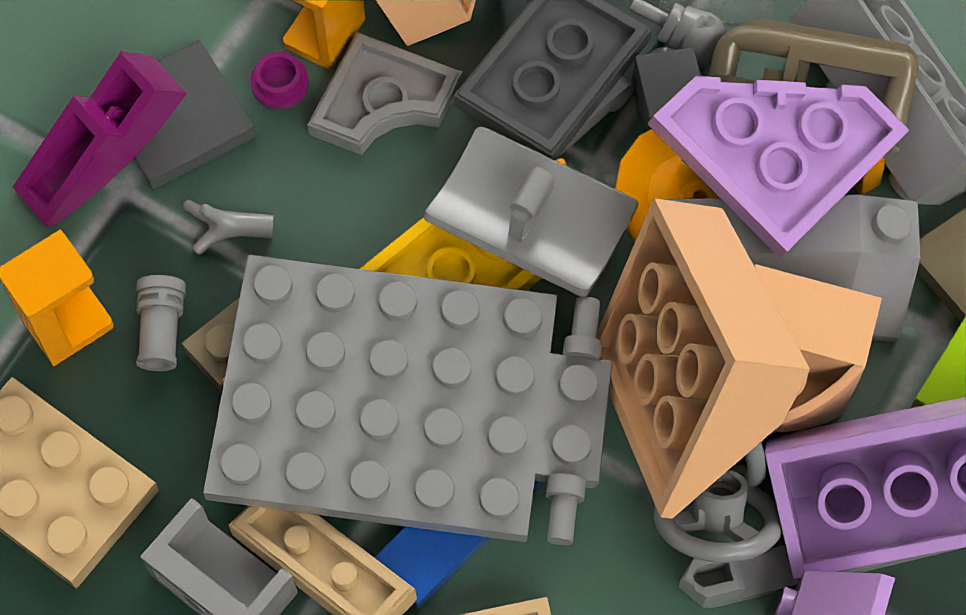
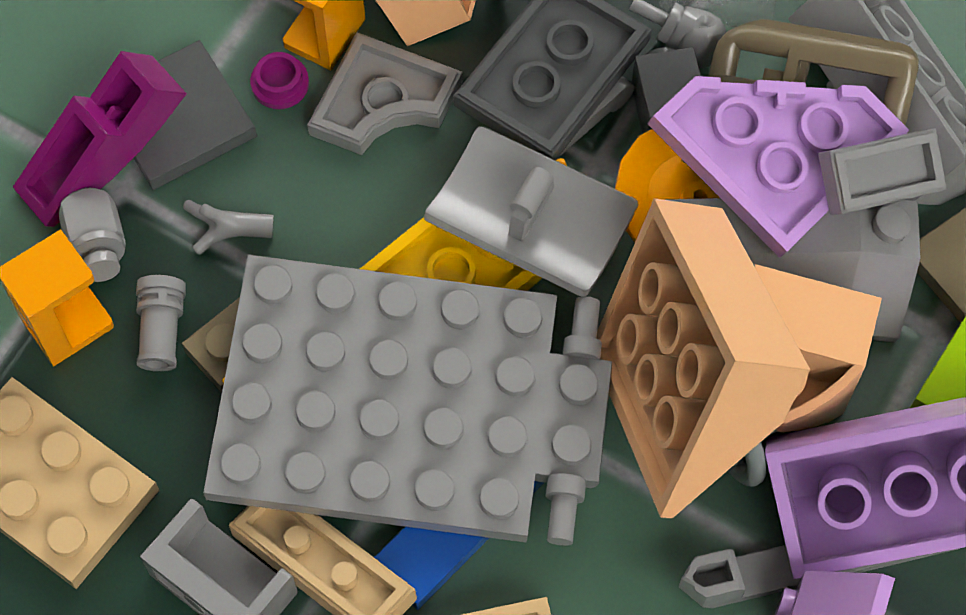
light grey piece [653,470,782,563] -> none
none -> light grey arm [59,188,126,282]
none -> light grey tile [818,128,947,215]

